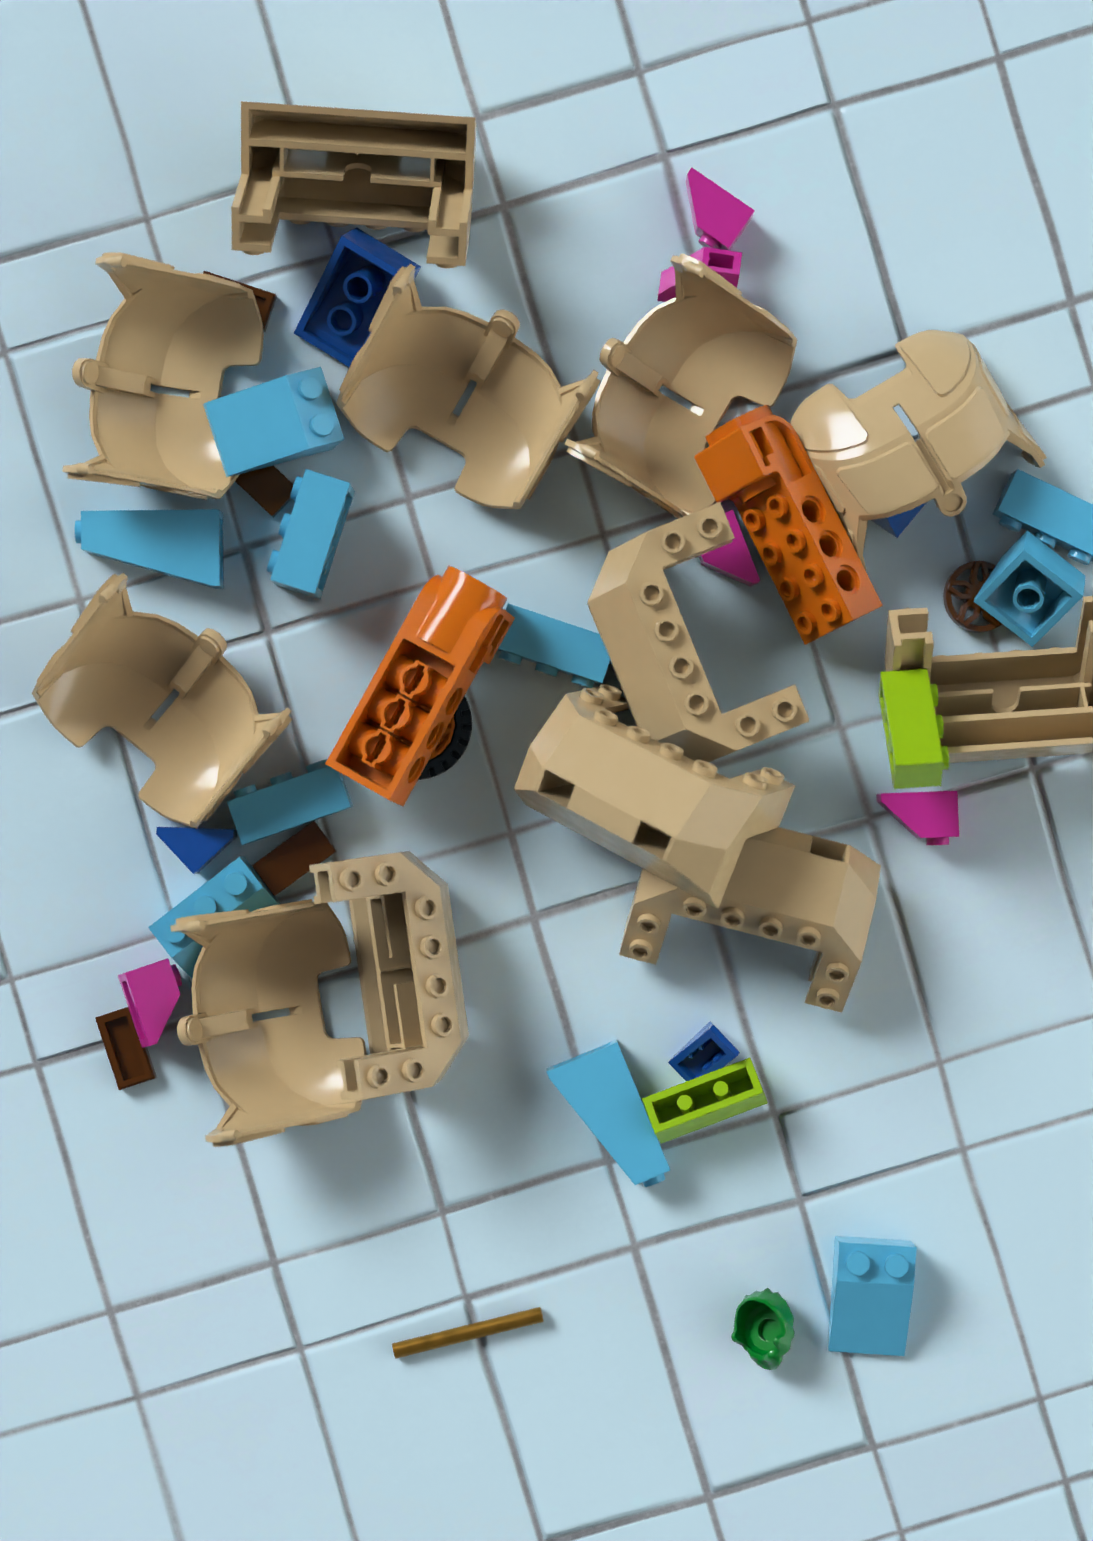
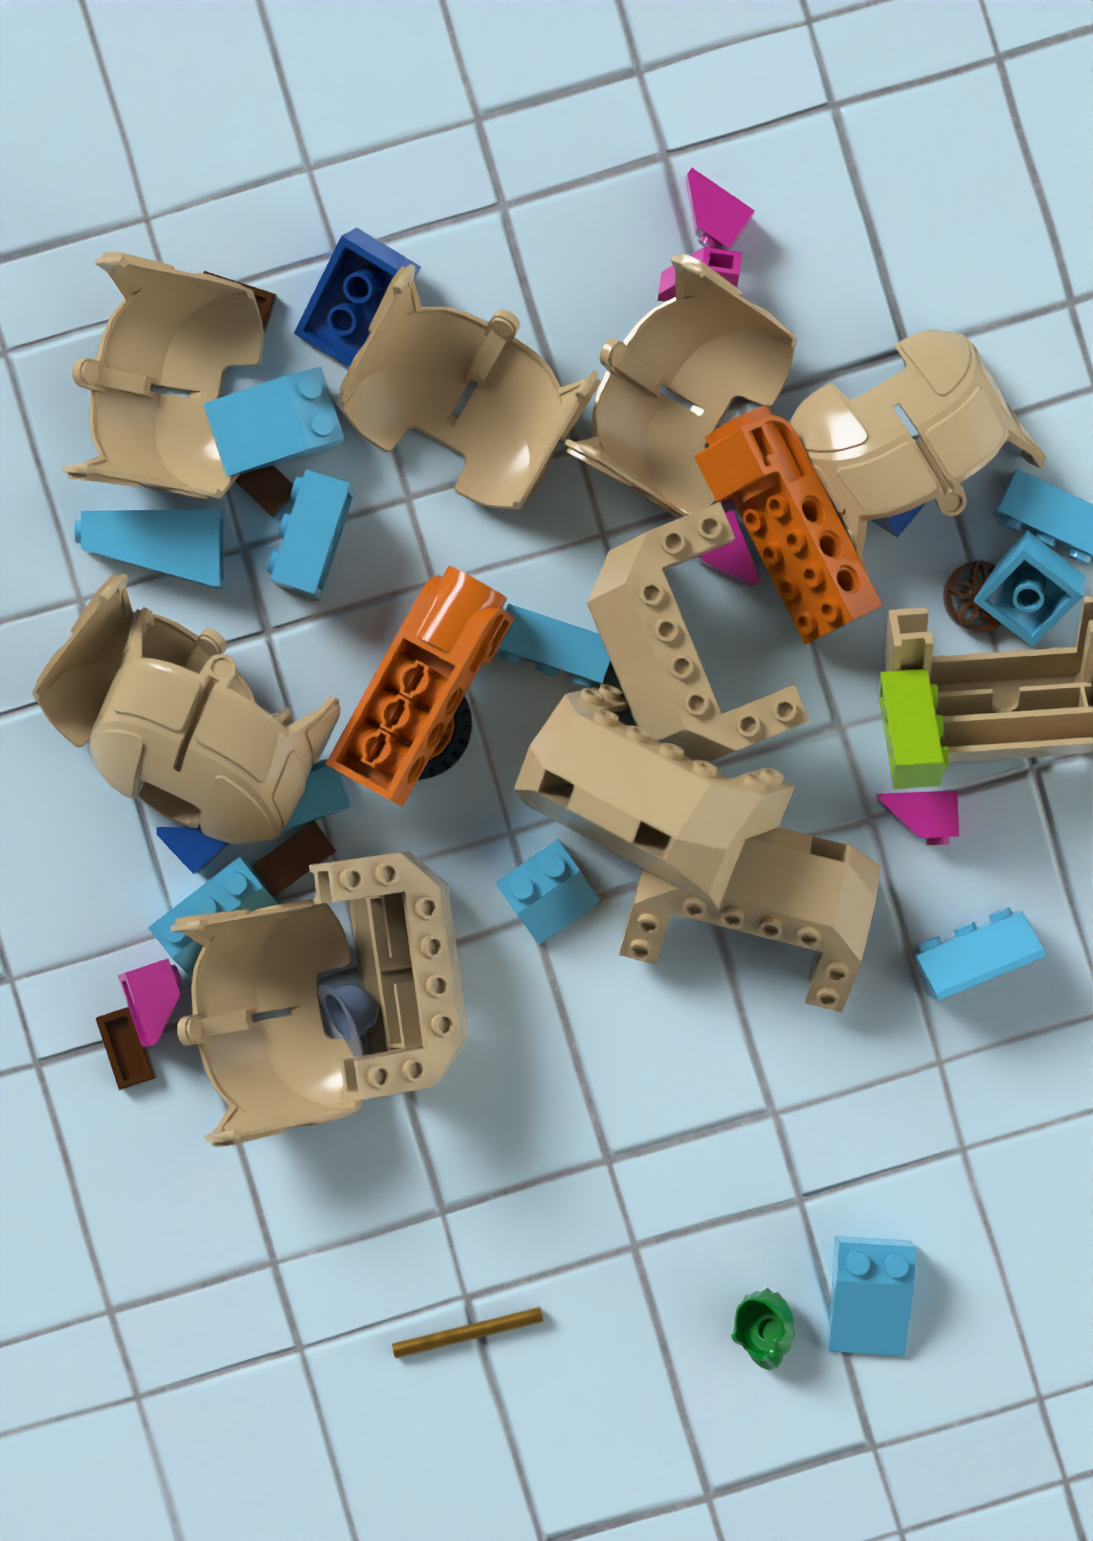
tan wedge [231,101,477,269] -> none
medium azure slope [546,1039,671,1187] -> none
lime brick [642,1058,768,1144] -> none
blue slope [668,1021,740,1081] -> none
none -> tan piece [89,606,340,844]
none -> sand blue piece [318,983,379,1057]
none -> medium azure slope [495,839,601,944]
none -> medium azure slope [912,907,1047,1001]

